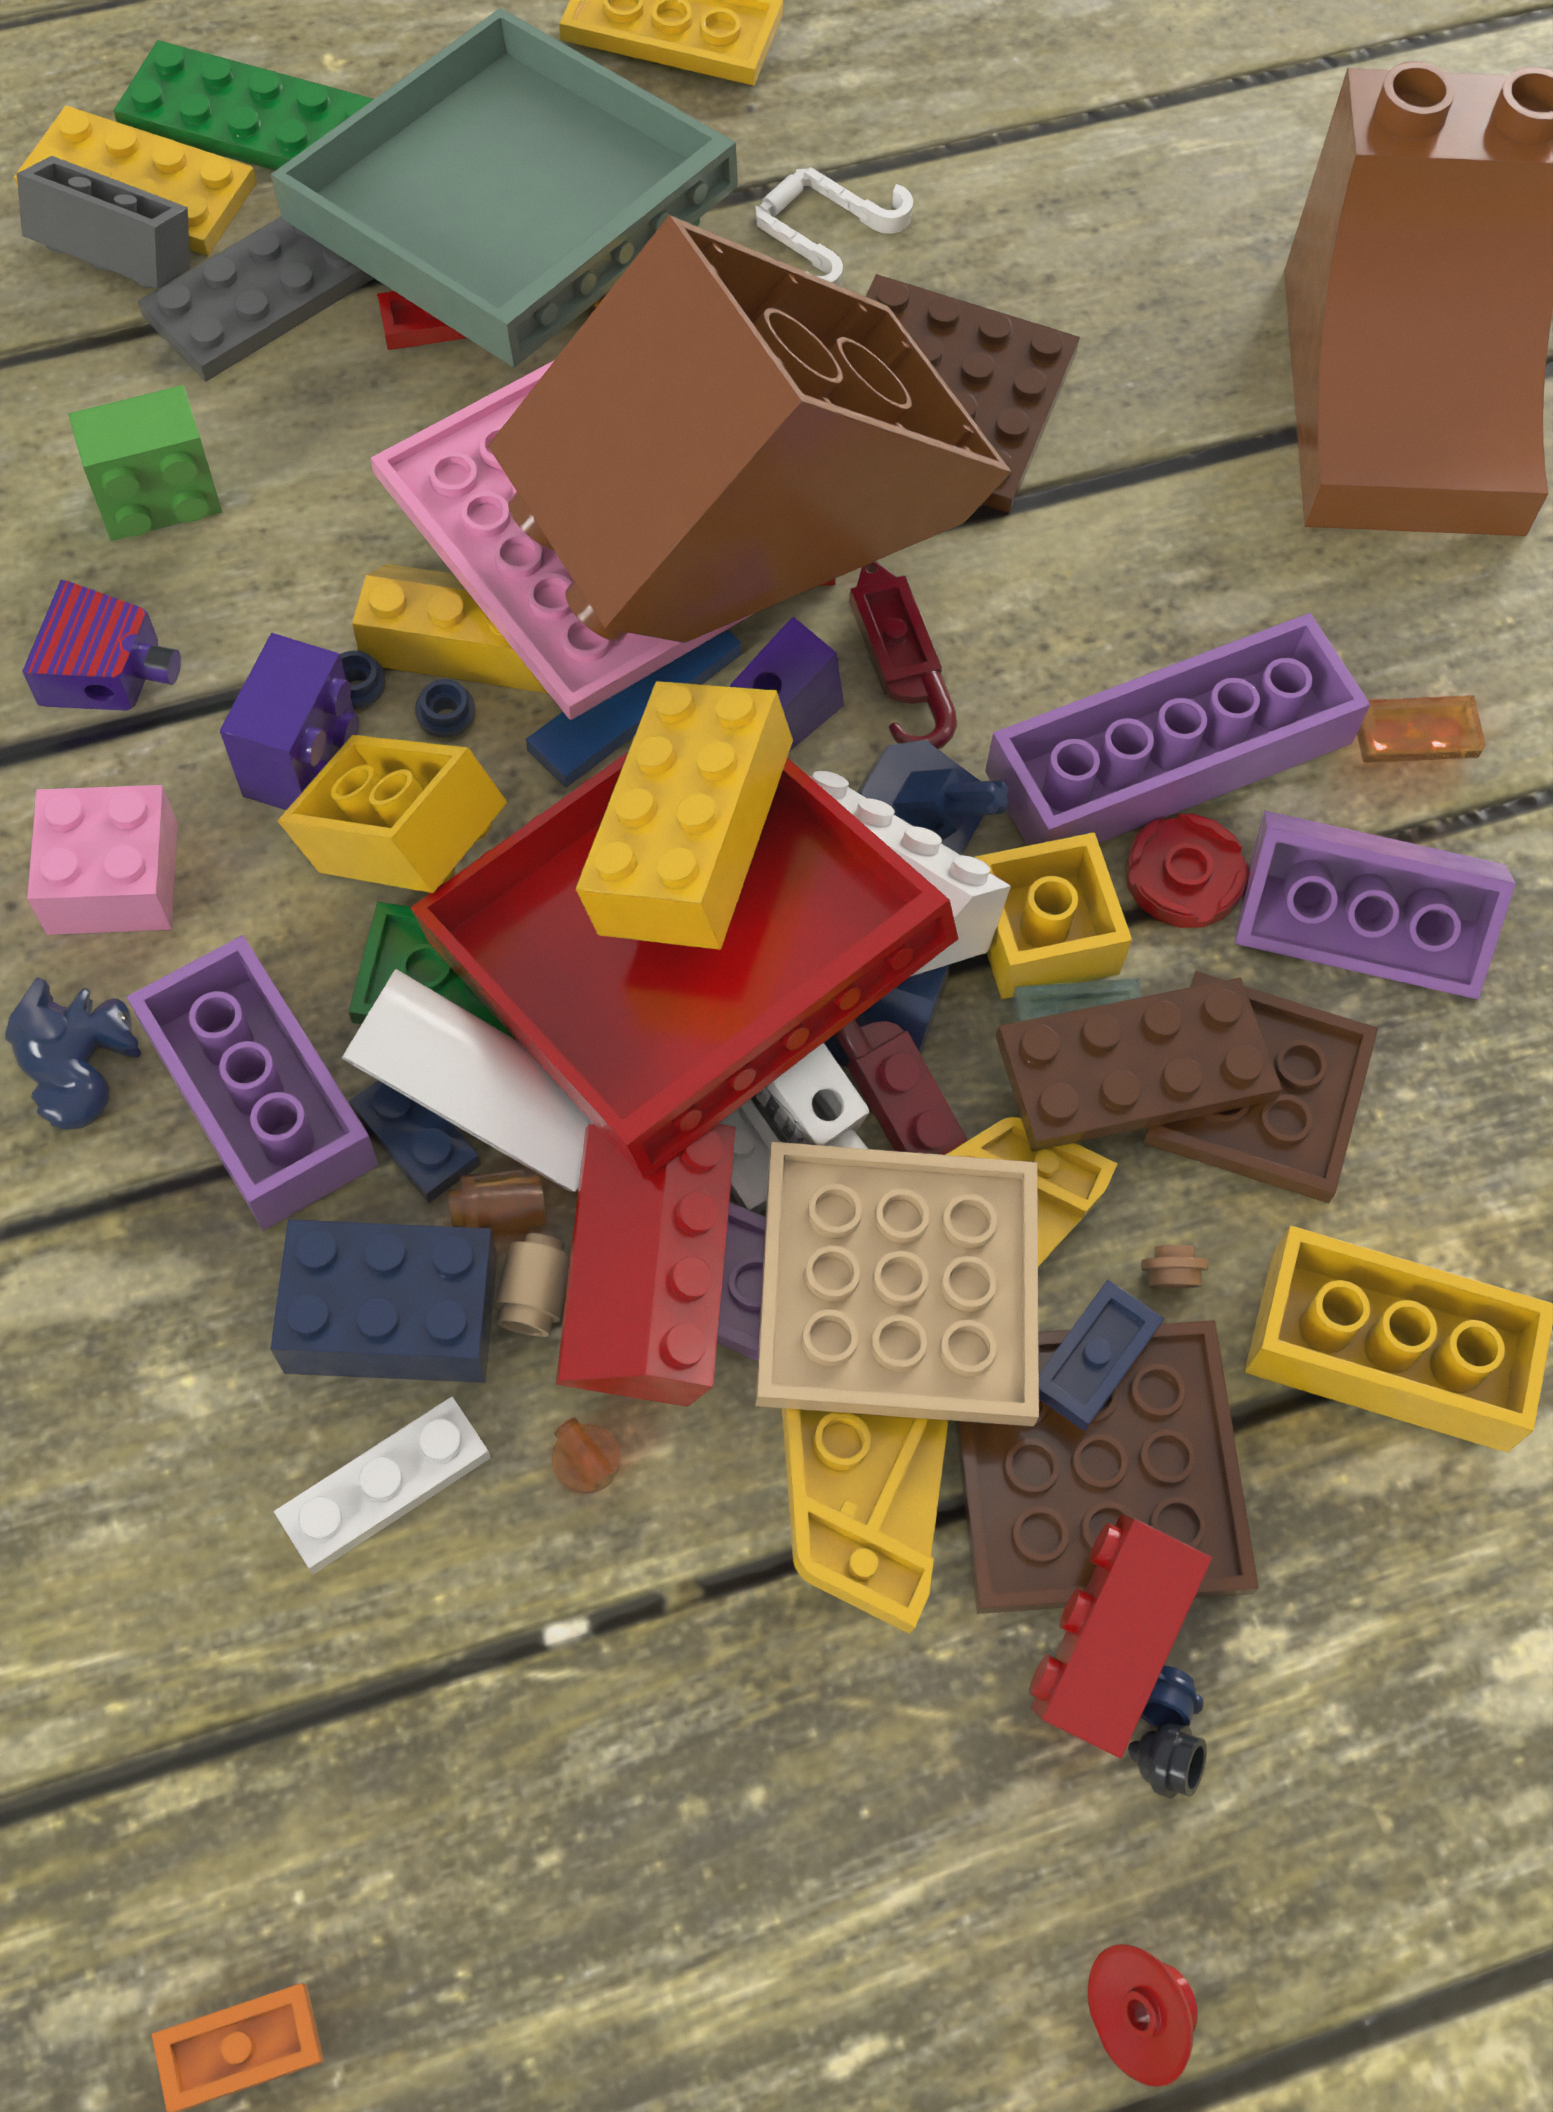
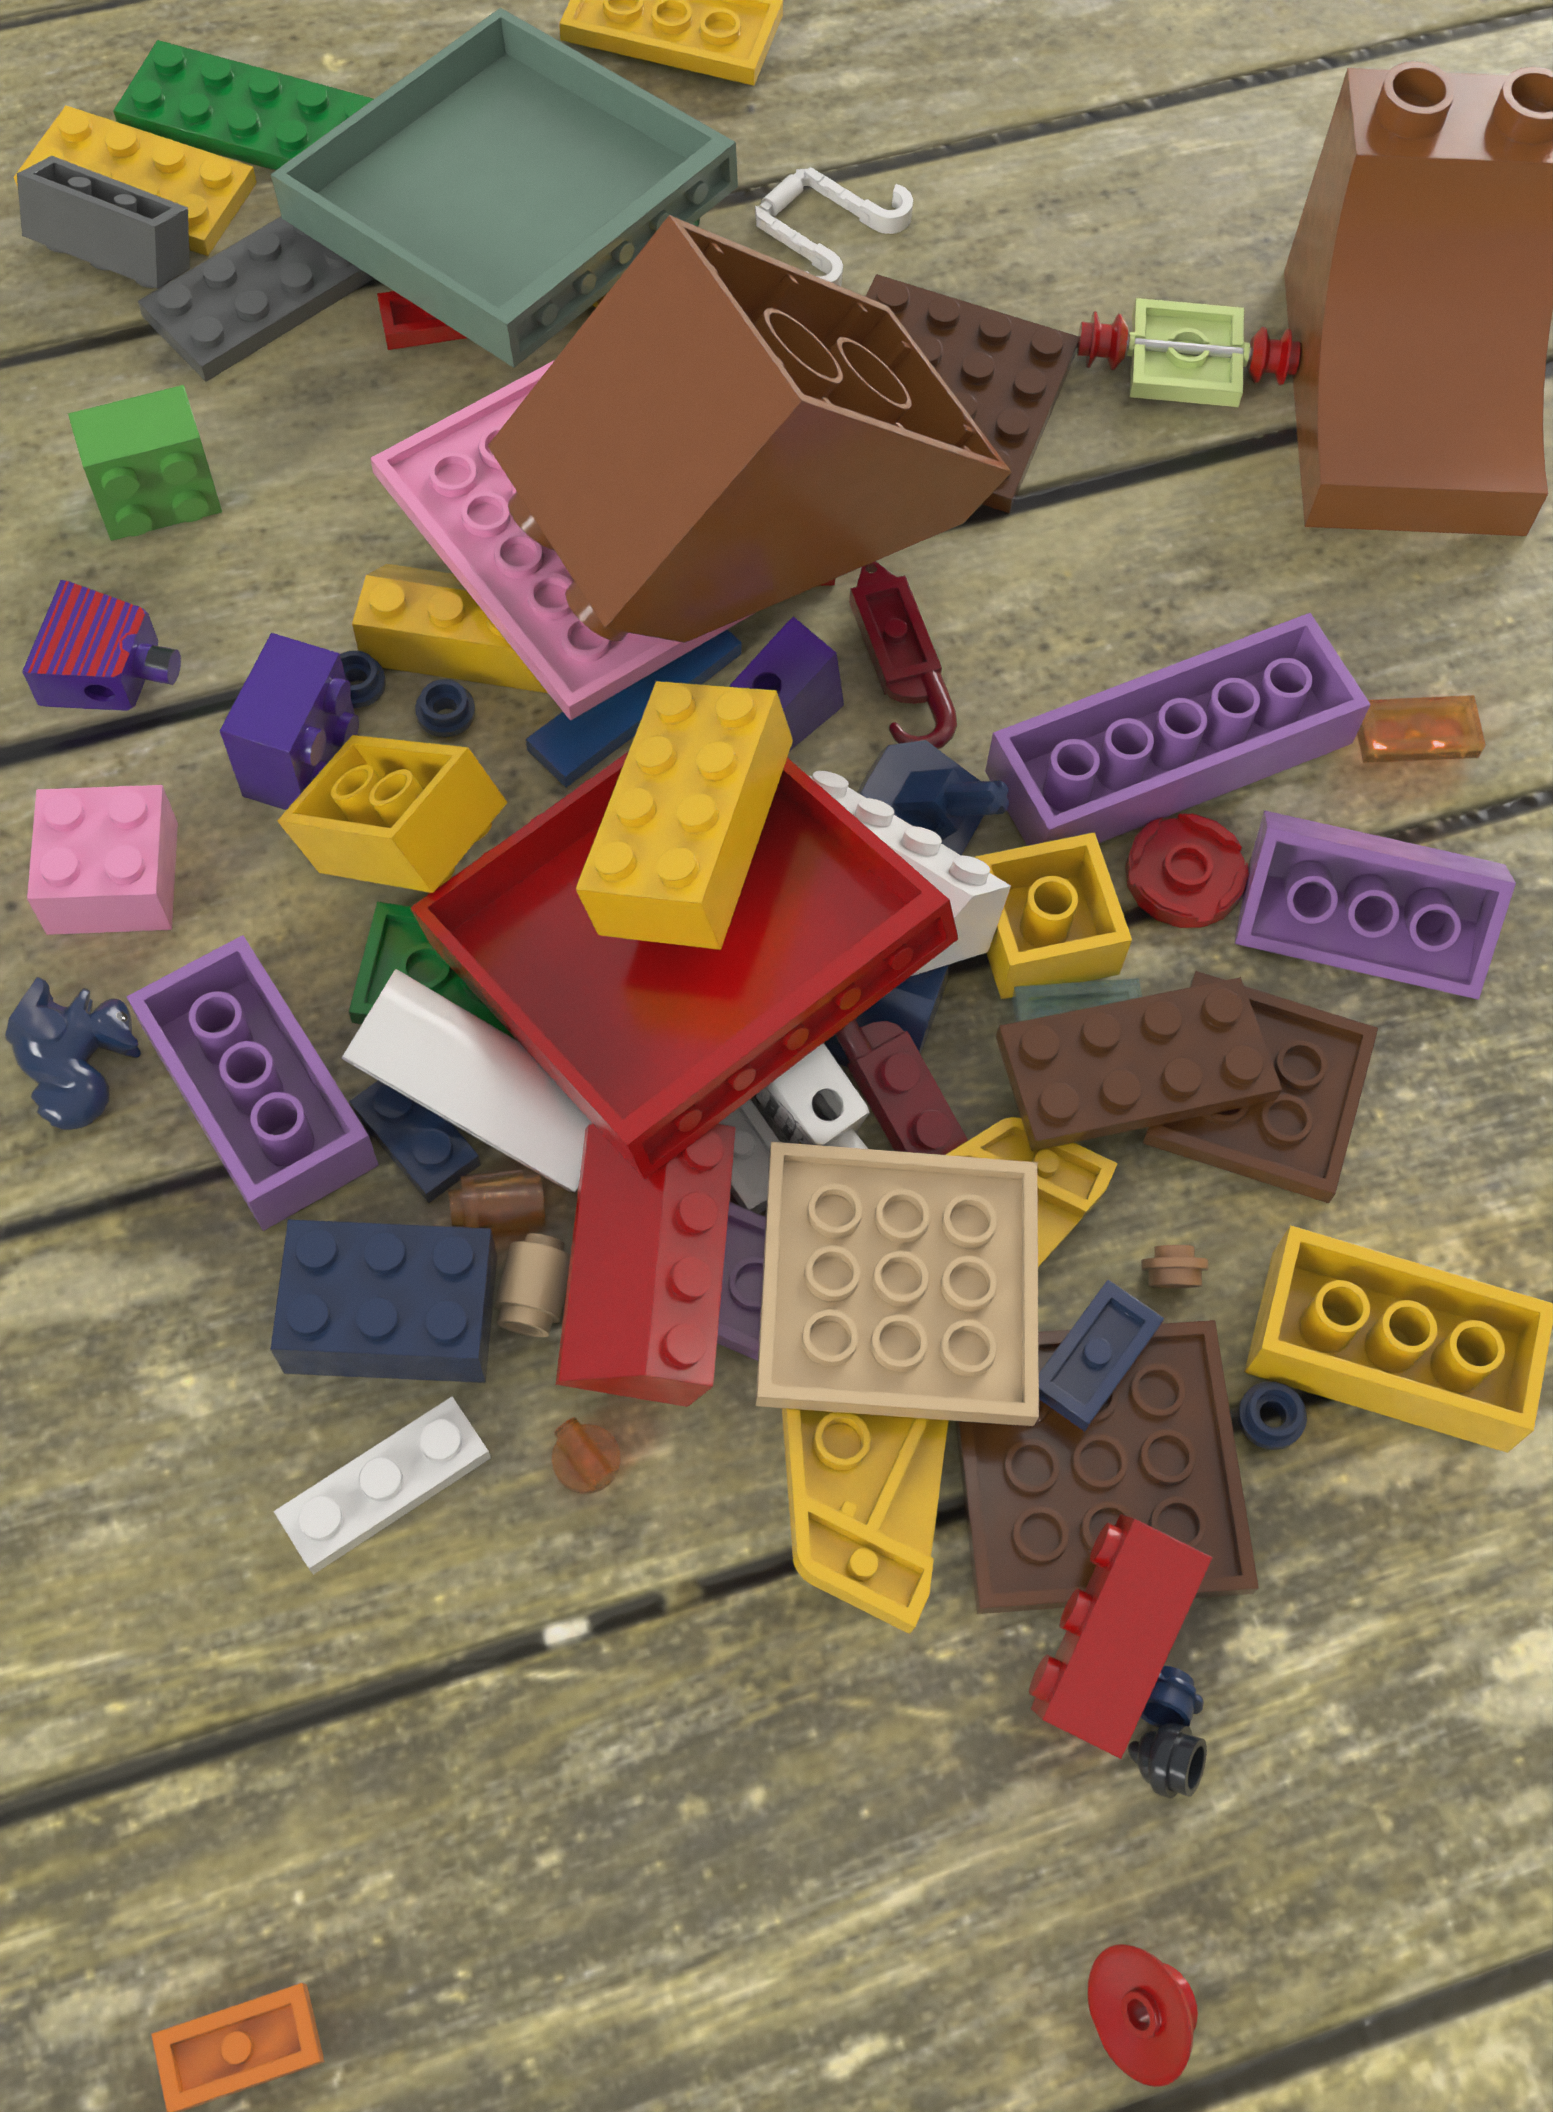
none -> yellowish green plate [1077,298,1300,407]
none -> dark blue plate [1237,1382,1307,1450]

